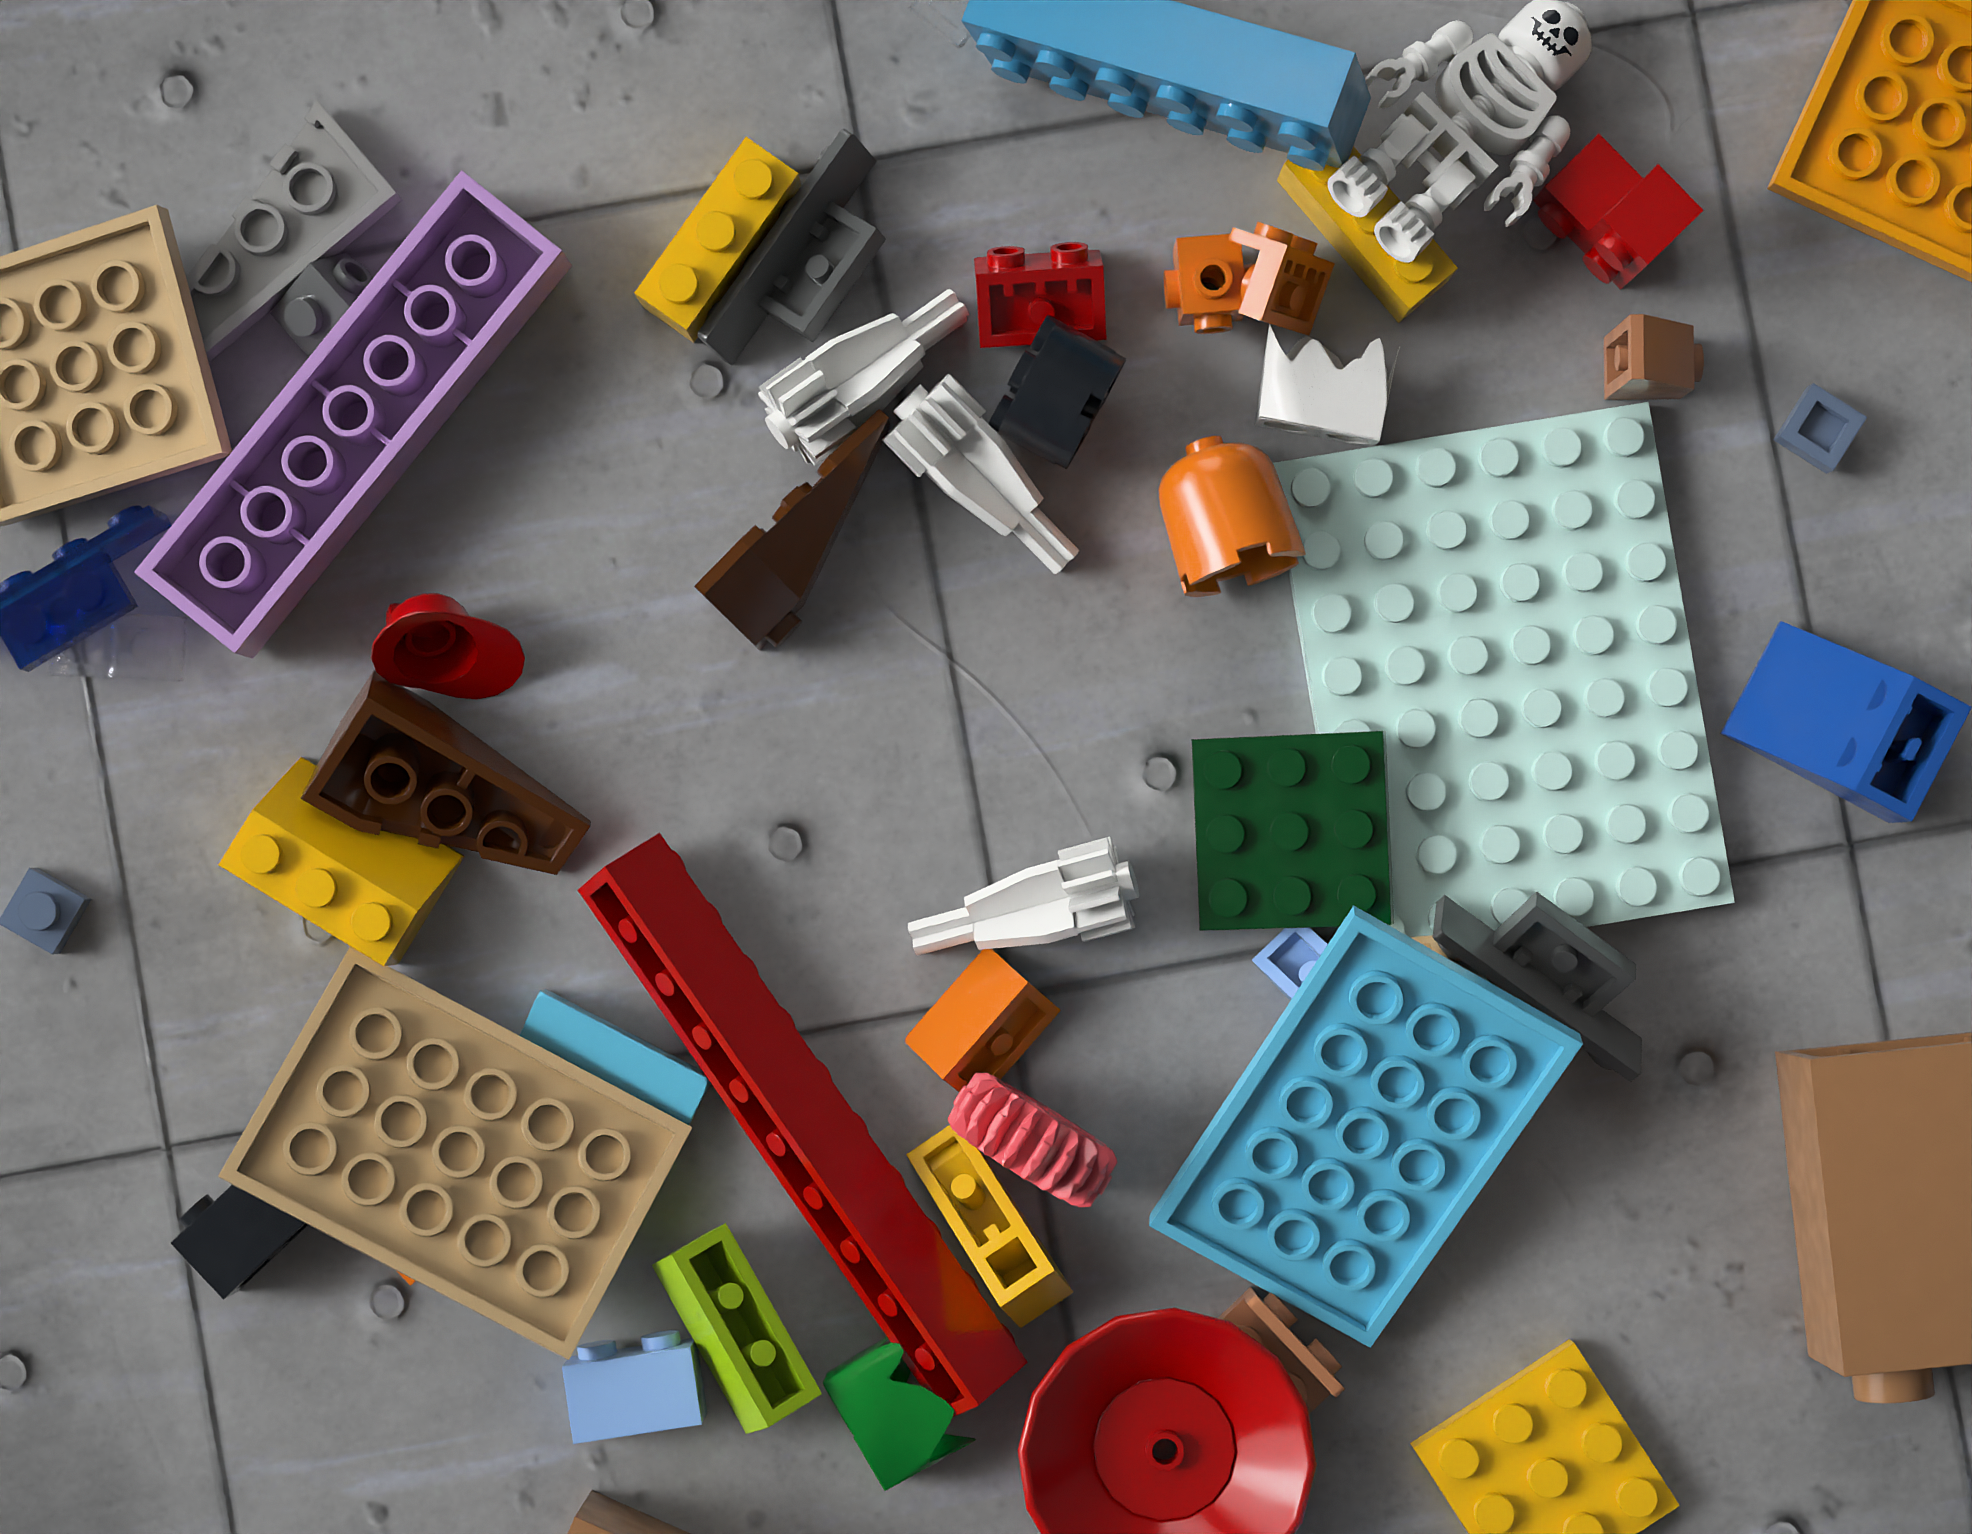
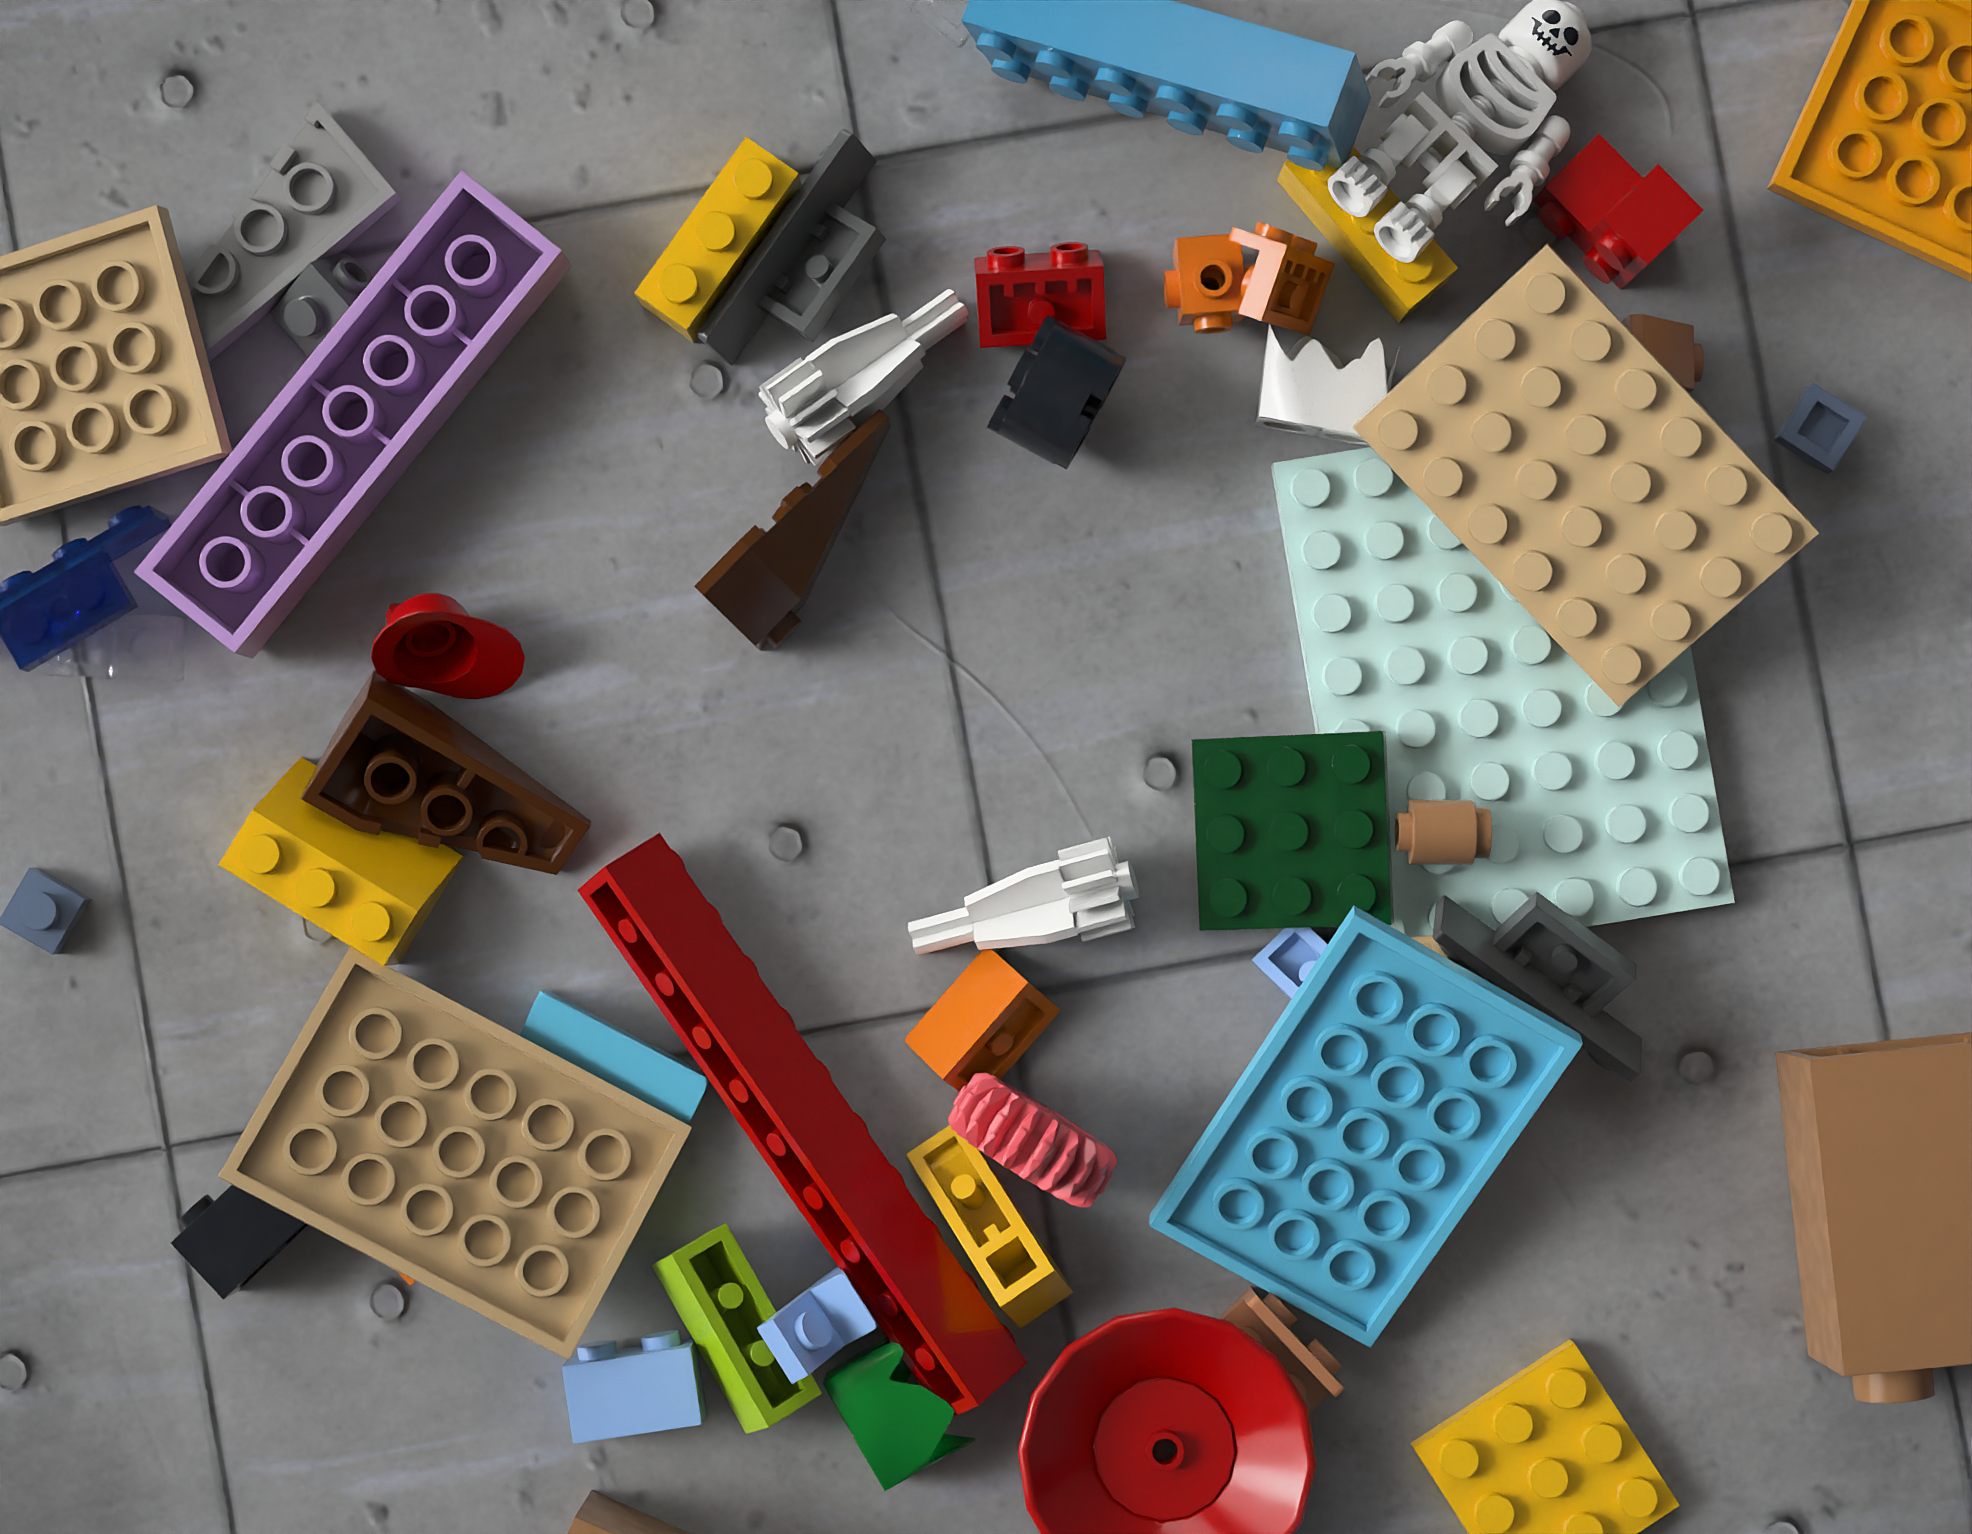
white piece [882,374,1080,574] -> none
orange cylinder [1158,435,1306,597] -> none
blue slope [1720,621,1972,823] -> none
none -> light blue slope [757,1267,878,1384]
none -> tan plate [1353,243,1819,707]
none -> medium nougat brick [1395,800,1492,865]

